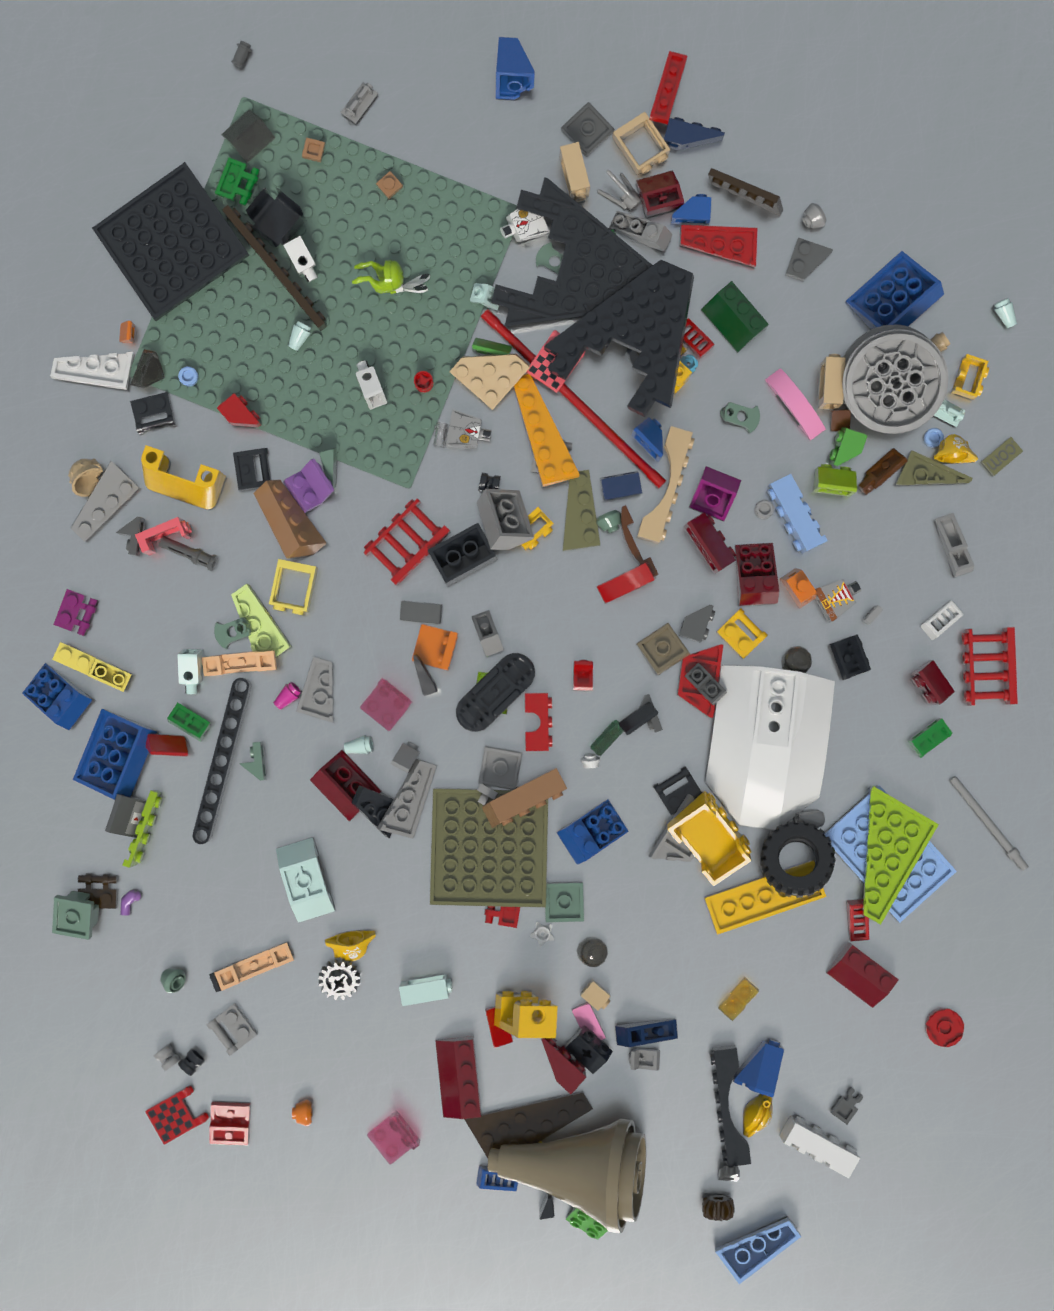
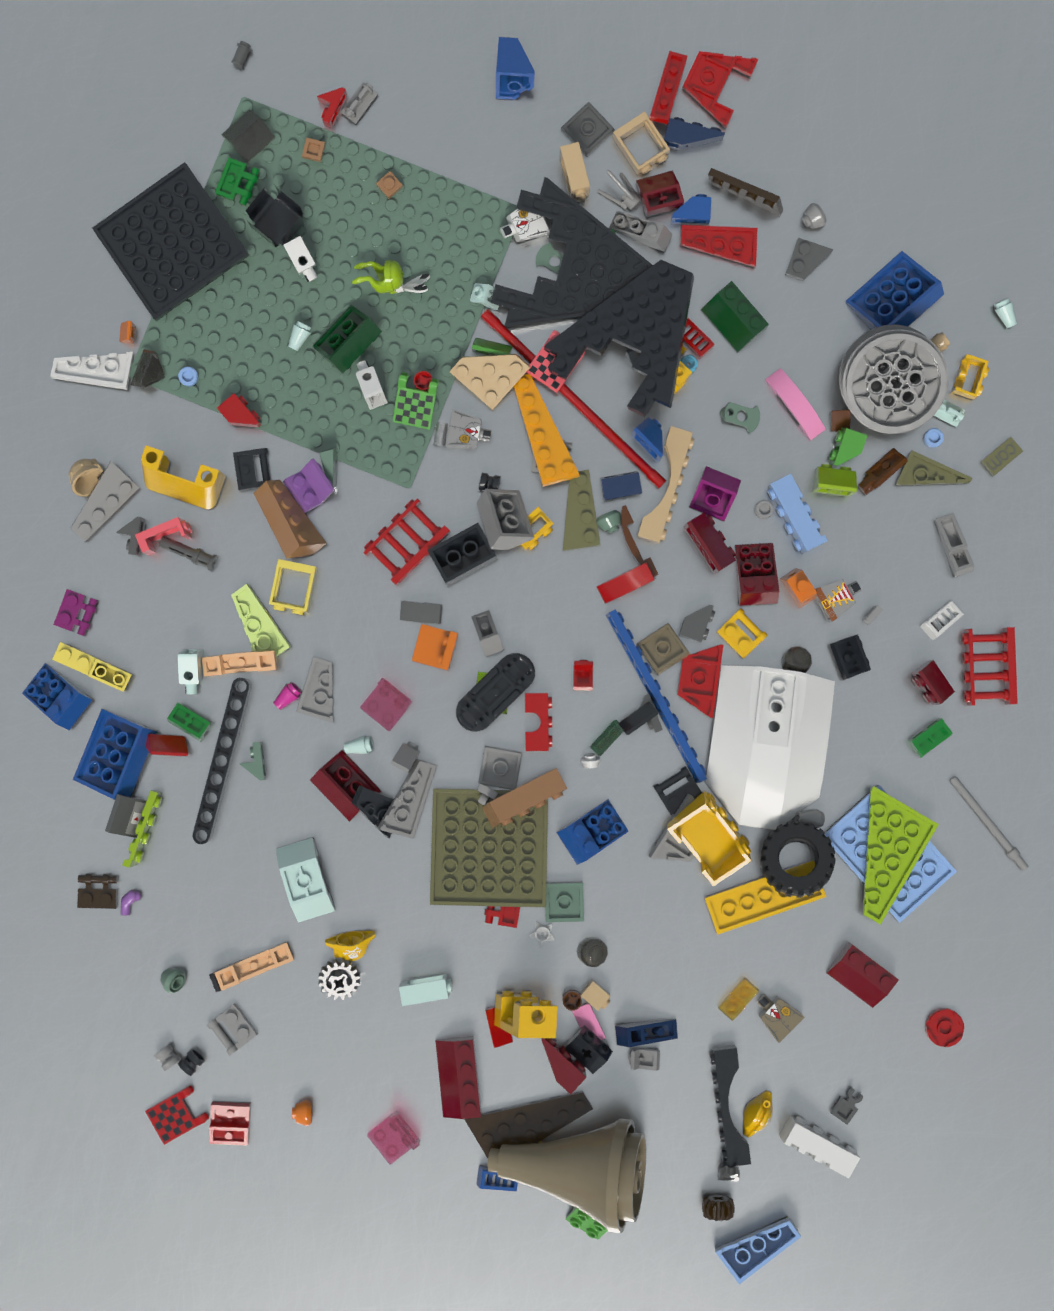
sand green panel [52,891,99,940] -> none
black plate [130,392,176,435] -> none
sand green piece [214,617,251,649] -> none
dark brown plate [222,205,327,331] -> none
black slope [413,654,438,696] -> none
black slope [539,1193,555,1220] -> none
dark grey slope [685,663,727,706] -> none
blue slope [733,1039,784,1097] -> none
tan window [818,354,846,410] -> none
red slope [847,899,869,942] -> none
yellow hat [934,434,978,464] -> none
none -> dark green slope [312,305,382,373]
none -> red slope [317,87,347,128]
none -> bright green flag [393,372,439,430]
none -> reddish brown wheel [562,989,582,1011]
none -> blue plate [606,609,707,783]
none -> red wing [682,51,758,128]
none -> dark tan torso [757,994,805,1043]

